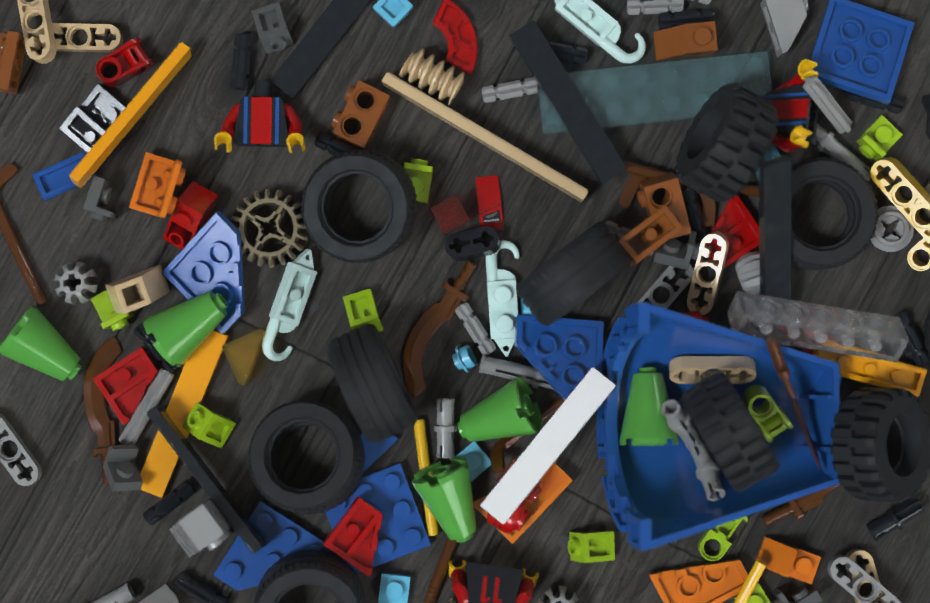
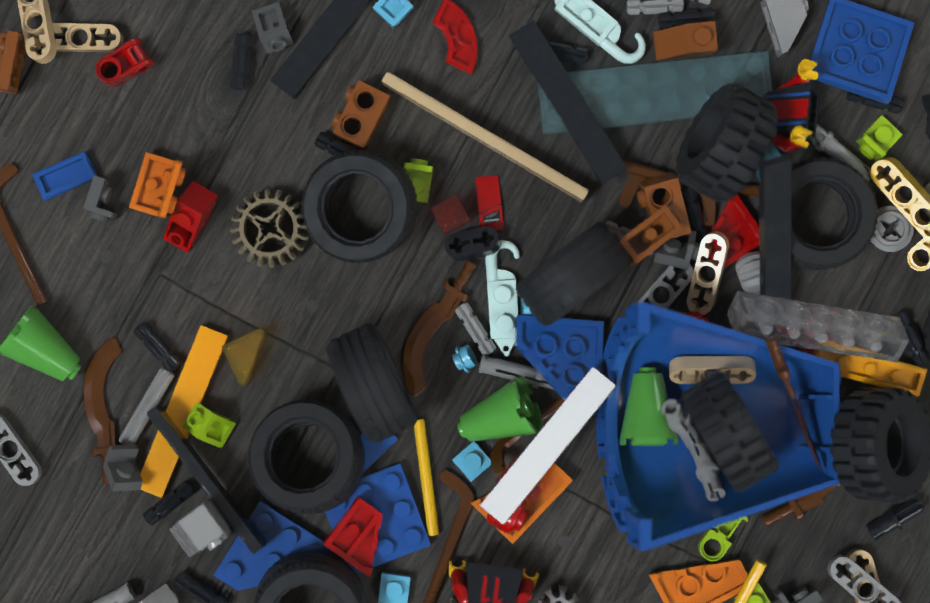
light grey piece [54,261,98,305] -> none
slope [59,83,145,166] -> none
light orange tile [69,42,192,189] -> none
lime bracket [90,290,134,332] -> none
red wing [92,346,159,426] -> none
tan slope [105,265,170,314] -> none
bright green cone [143,291,228,367] -> none
plate [162,211,245,335] -> none
torso [214,80,306,153] -> none
light aqua plate [262,249,317,361] -> none
lime bracket [343,288,383,332] -> none
tan piece [399,48,465,106] -> none
bright green cone [411,457,477,543] -> none
light grey pin [434,398,457,458] -> none
light grey axle [482,77,539,103] -> none
lime bracket [567,530,615,563] -> none
lime piece [743,385,794,443] -> none
orange slope [756,536,821,585] -> none
light grey axle [803,75,852,134] -> none

